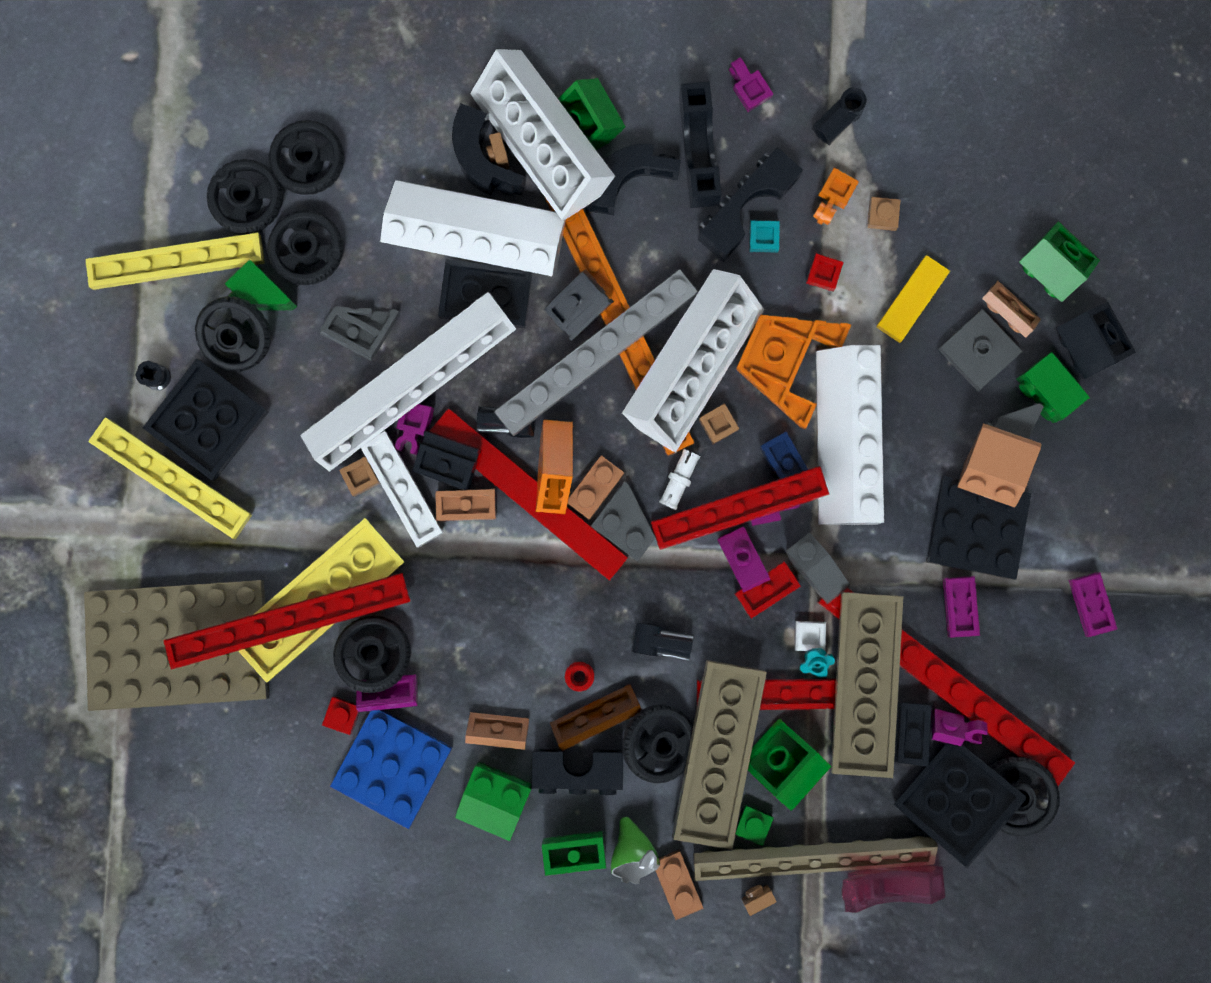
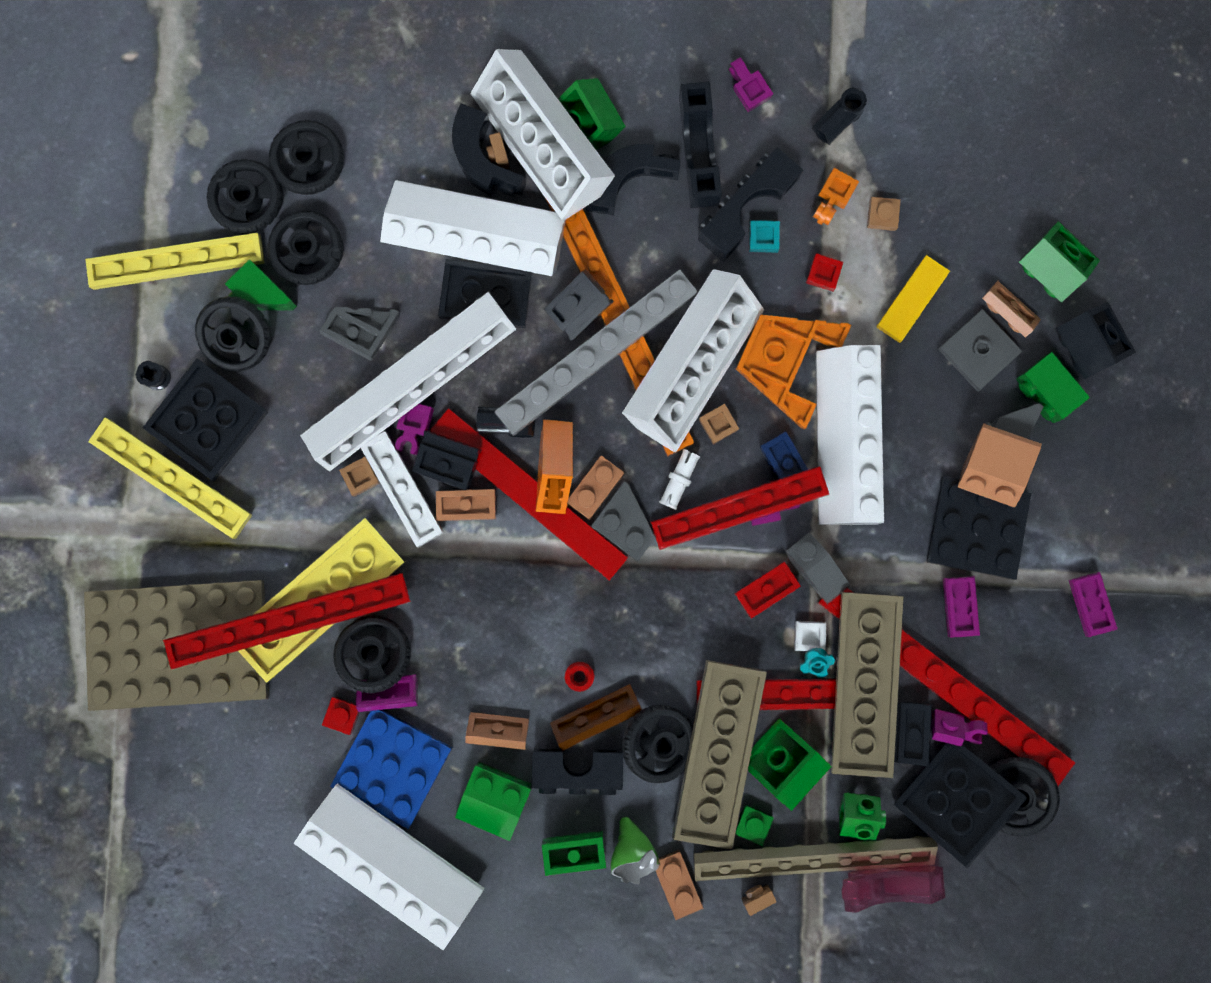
black piece [631,623,694,660] -> none
magenta plate [717,527,770,593] -> none
none -> white slope [294,783,485,950]
none -> green brick [838,793,886,840]

